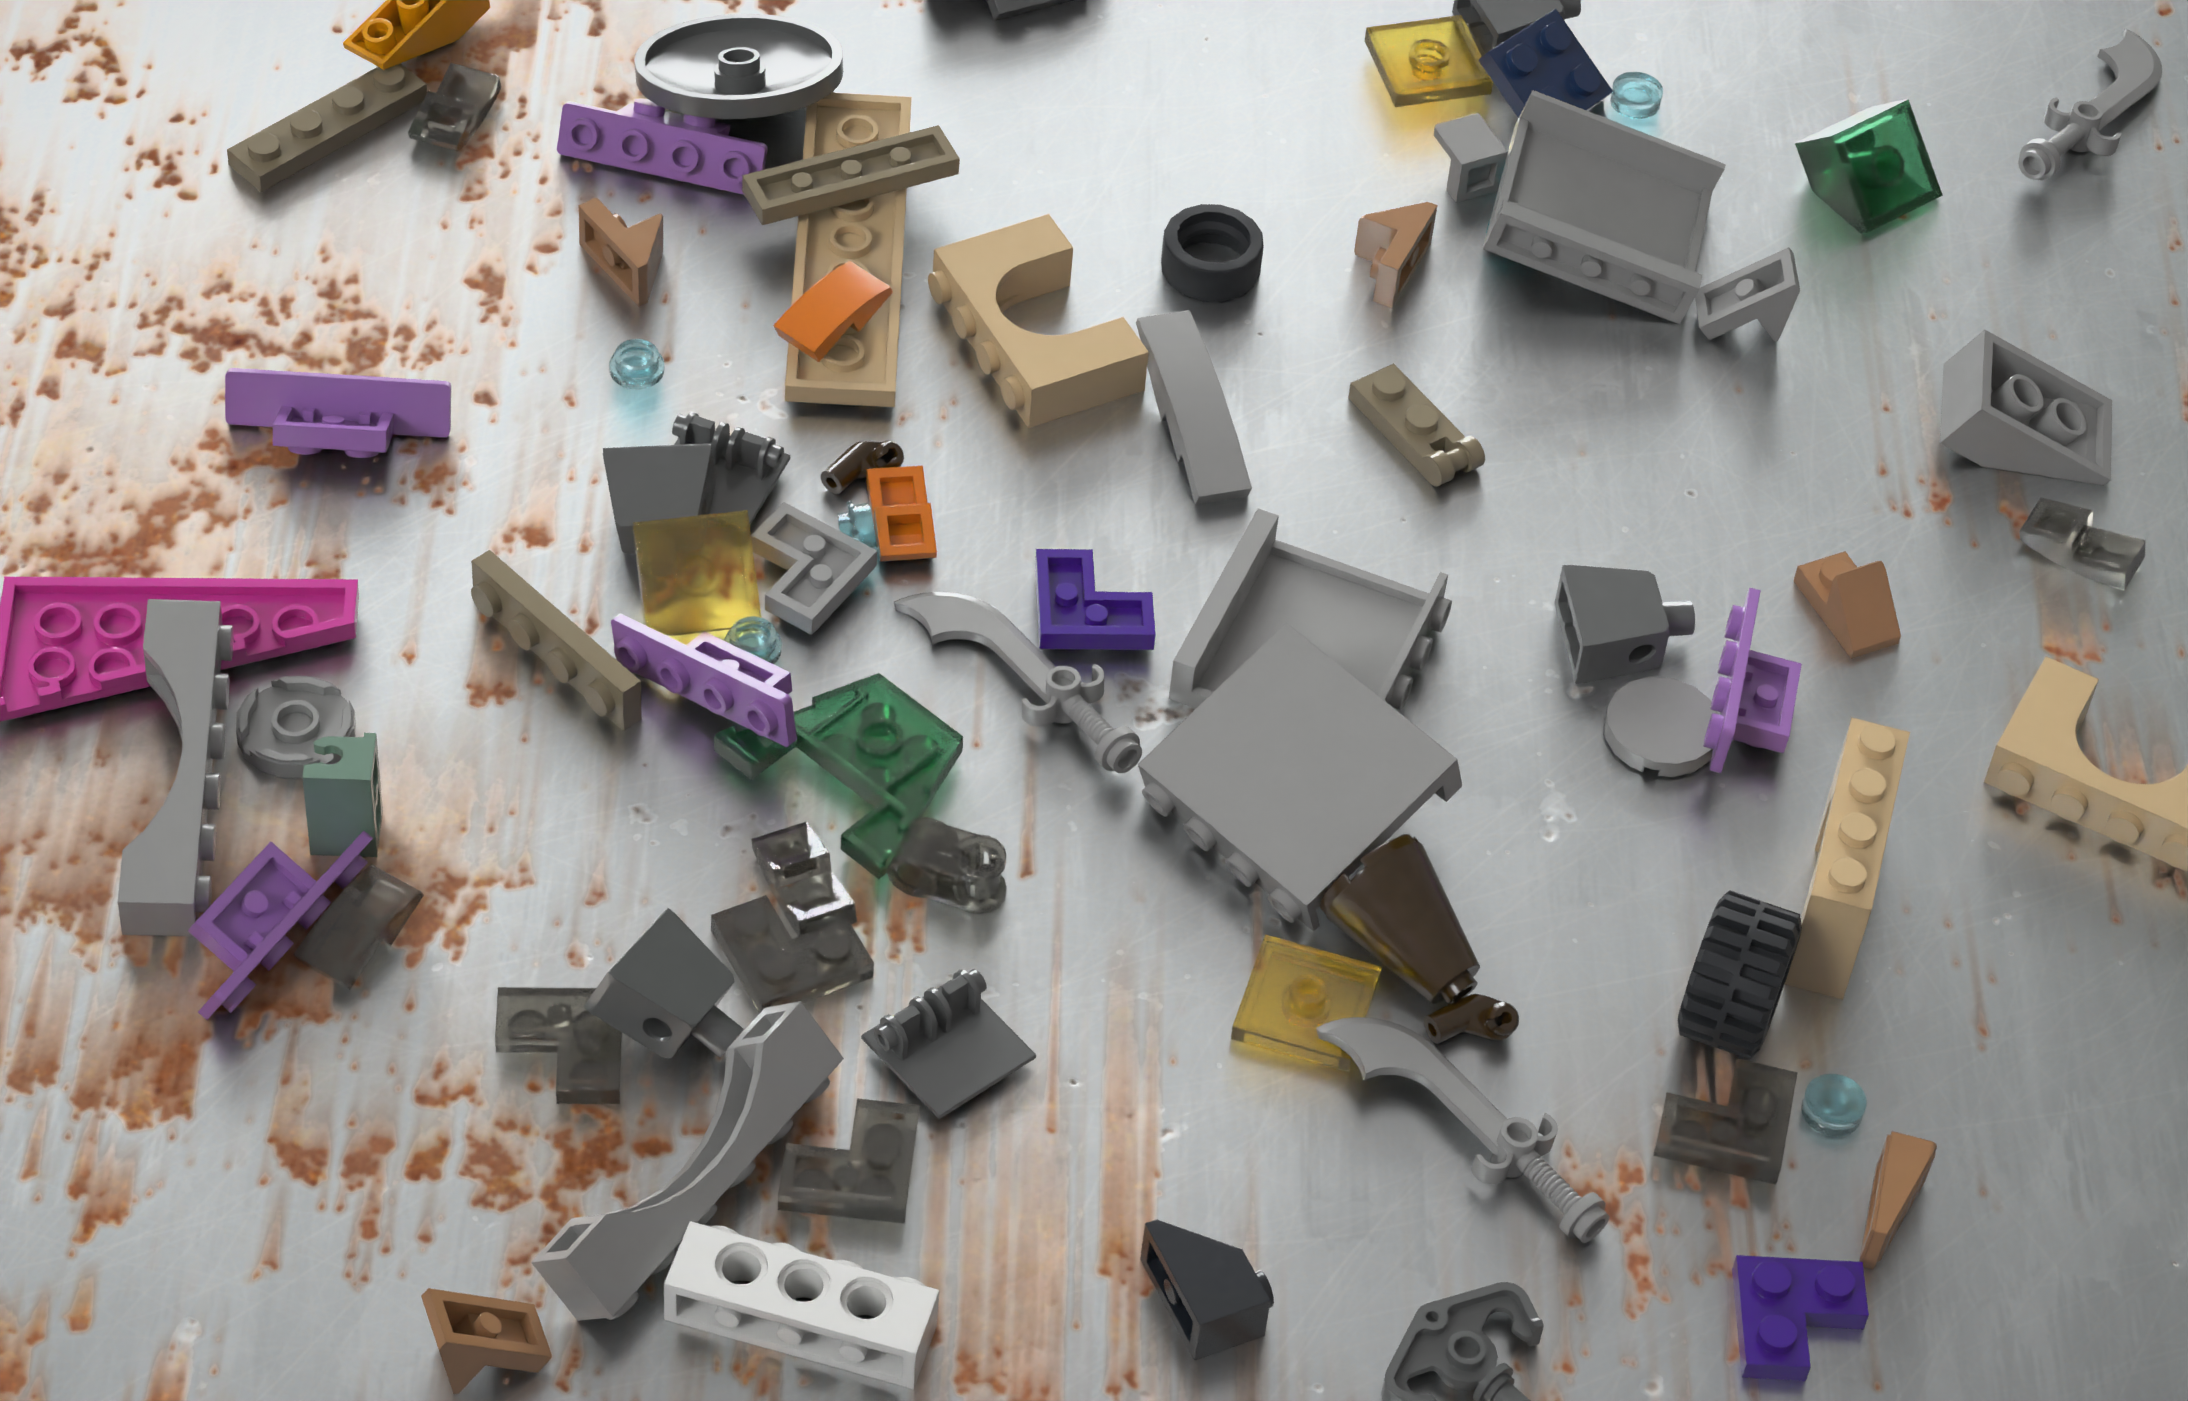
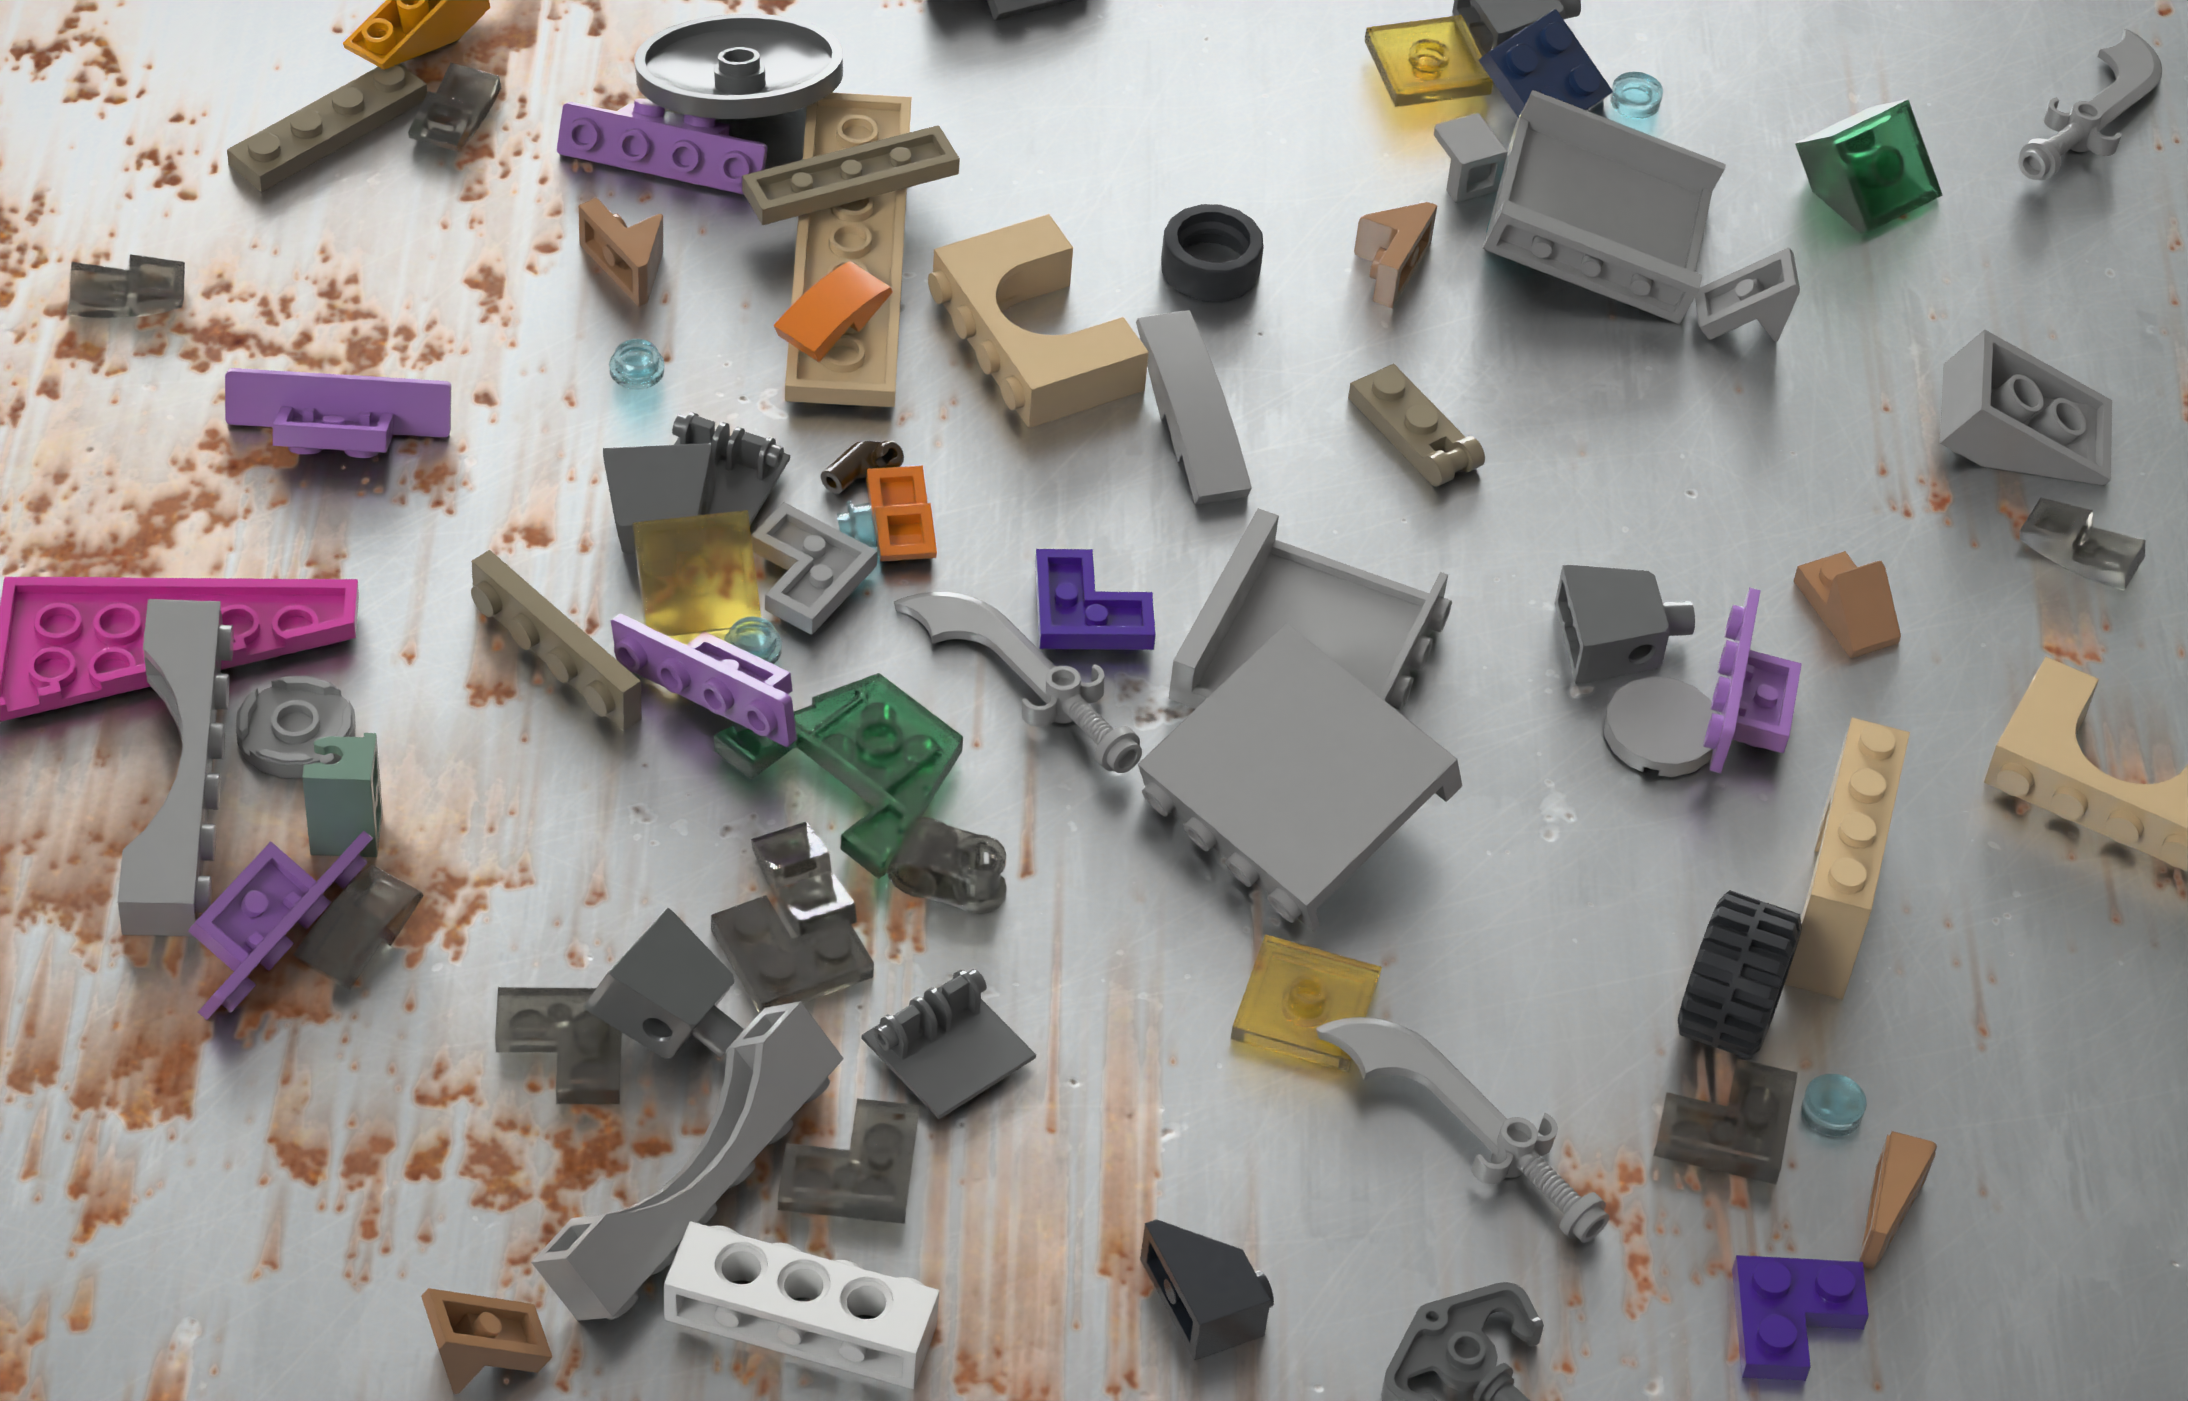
dark brown cone [1319,834,1480,1005] -> none
dark brown arm [1423,994,1519,1044] -> none
none -> clear smoke slope [66,254,185,318]

